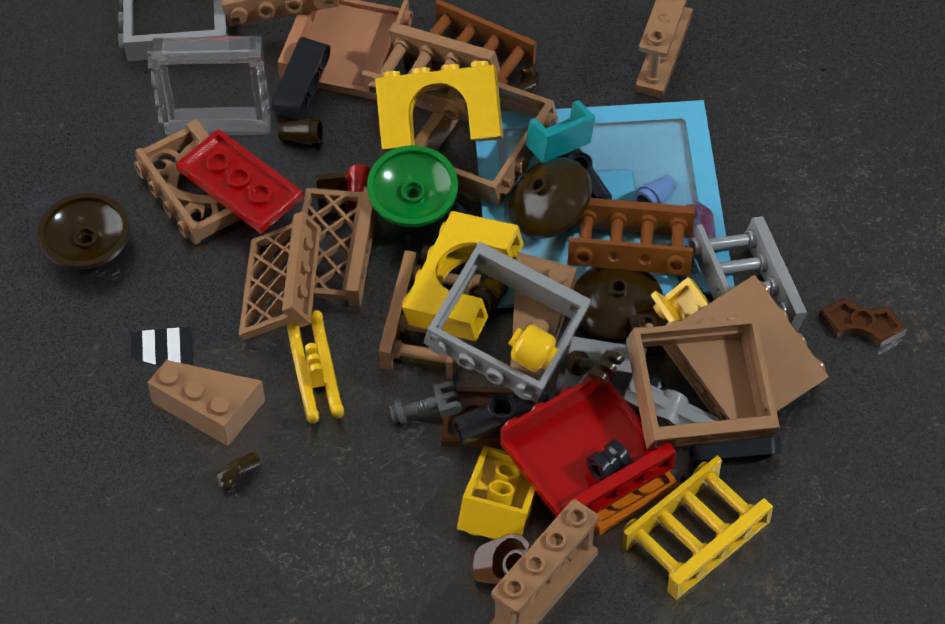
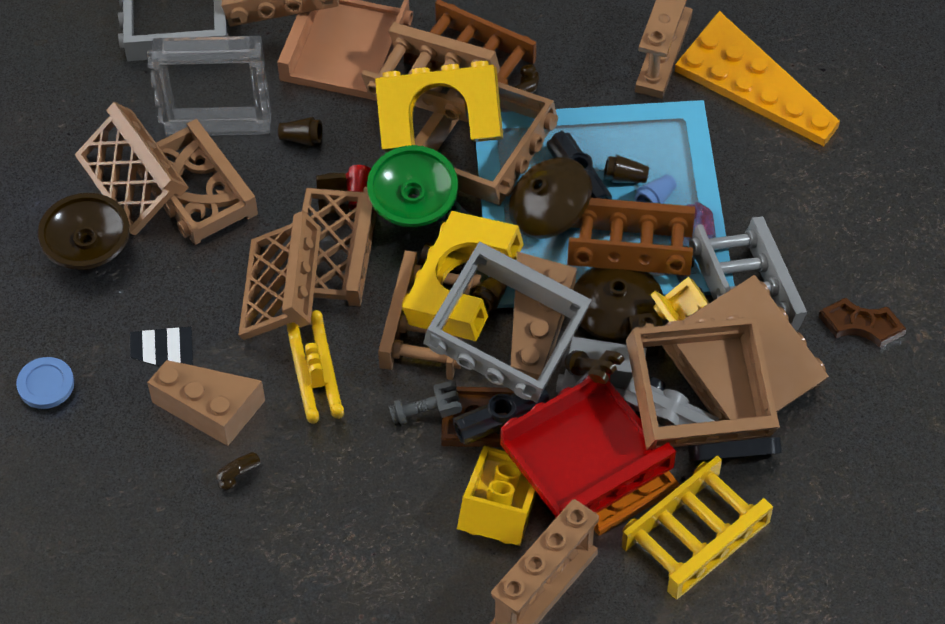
red tile [176,129,304,234] -> none
black beam [272,37,331,120] -> none
reddish brown piece [473,534,531,584] -> none
yellow head [508,324,558,372] -> none
teal panel [526,100,595,163] -> none
black wheel [586,439,632,482] -> none
none -> medium blue piece [16,357,74,409]
none -> medium nougat fence [75,102,189,236]
none -> dark brown cone [604,154,649,183]
none -> light orange wing [675,11,840,147]

